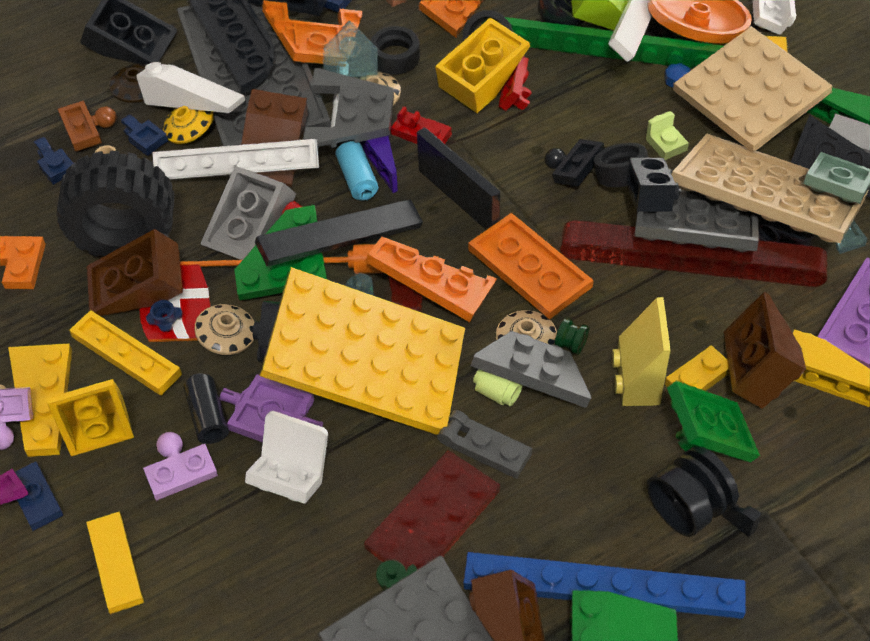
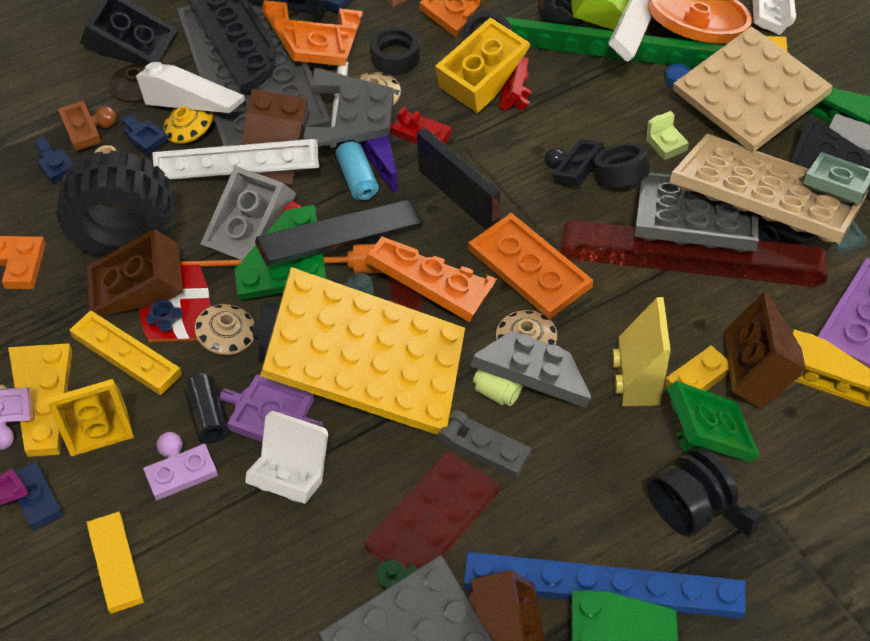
clear light blue plate [323,20,377,77] -> none
dark green wheel [554,318,590,355] -> none
black brick [626,158,679,212] -> none

